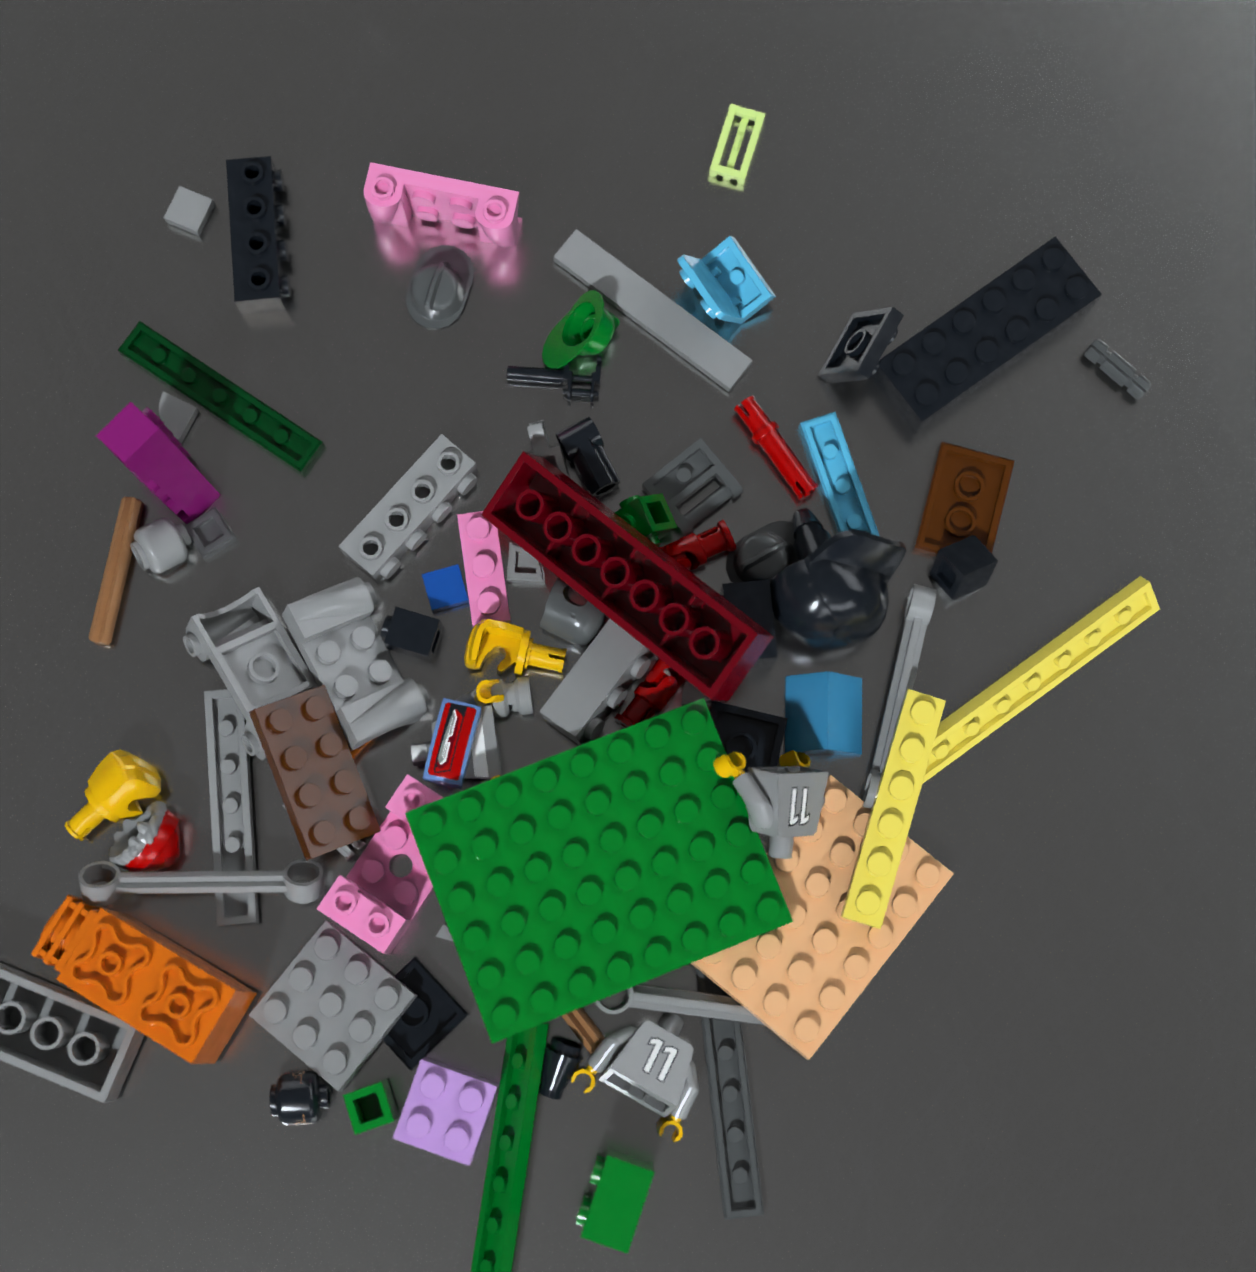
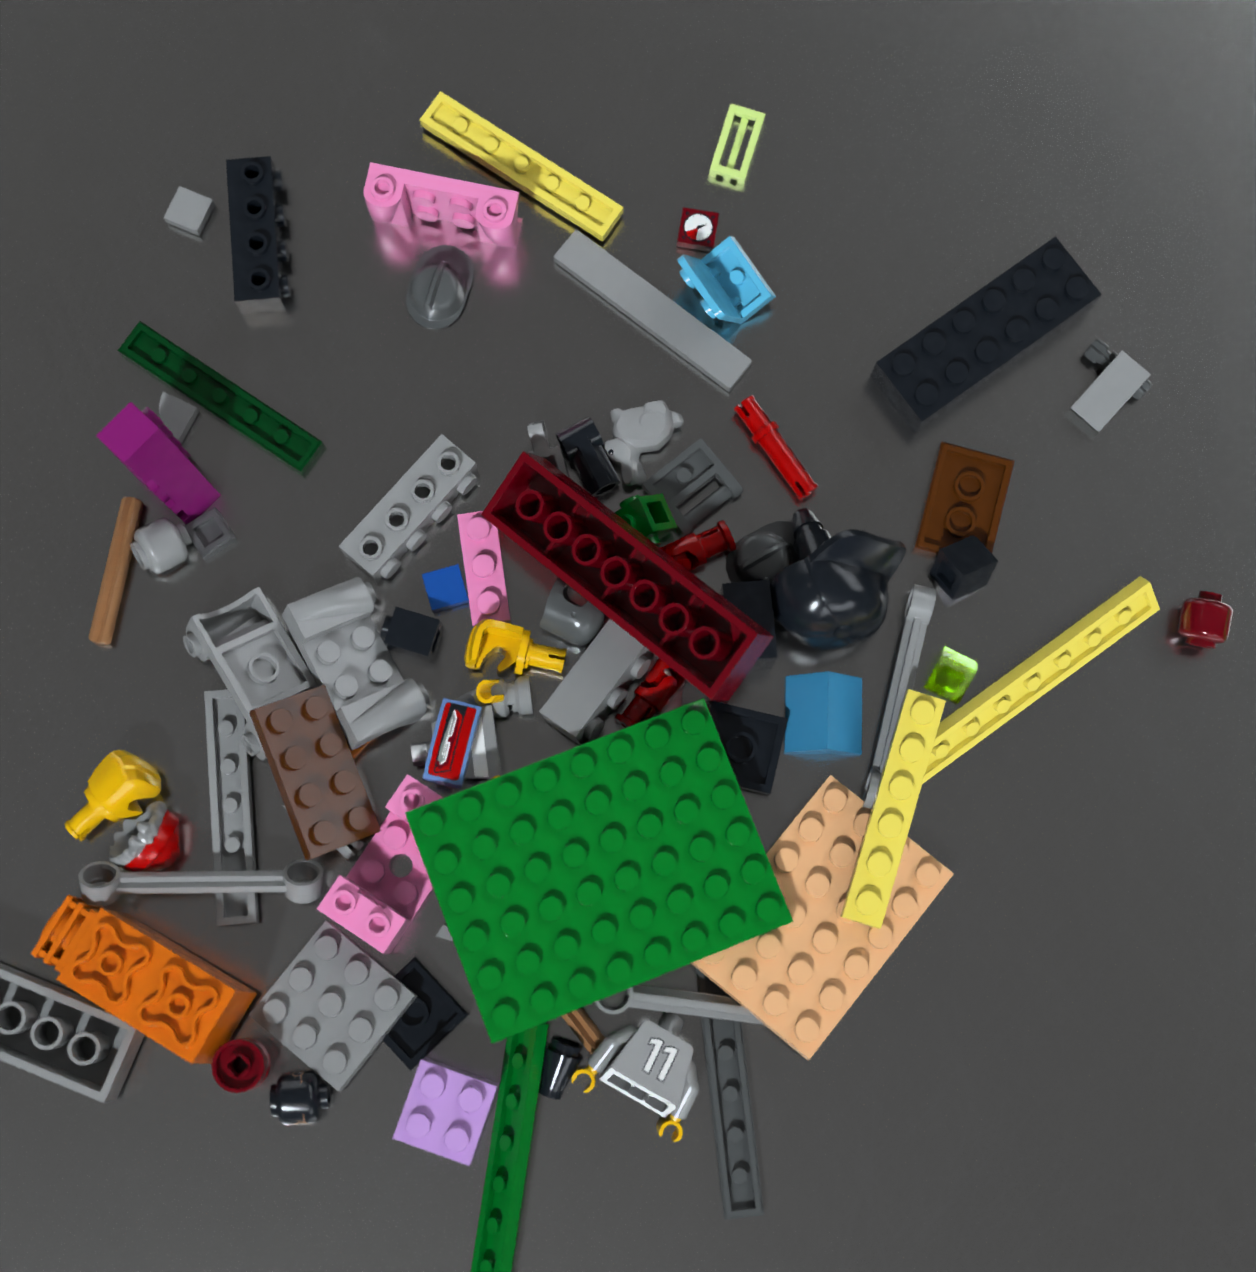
green brick [343,1079,399,1135] -> none
black piece [507,355,602,403] -> none
light grey tile [507,542,545,585] -> none
green piece [542,290,620,369] -> none
green brick [576,1148,655,1254] -> none
light grey torso [714,750,828,859] -> none
medium azure tile [799,411,880,536] -> none
black plate [818,307,904,383] -> none
none -> dark red wheel [211,1037,274,1093]
none -> light yellow plate [420,91,623,242]
none -> light grey animal [603,400,684,486]
none -> tile [677,207,719,252]
none -> clear neon green slope [925,647,978,703]
none -> light grey tile [1071,350,1151,432]
none -> dark red head [1177,591,1233,649]

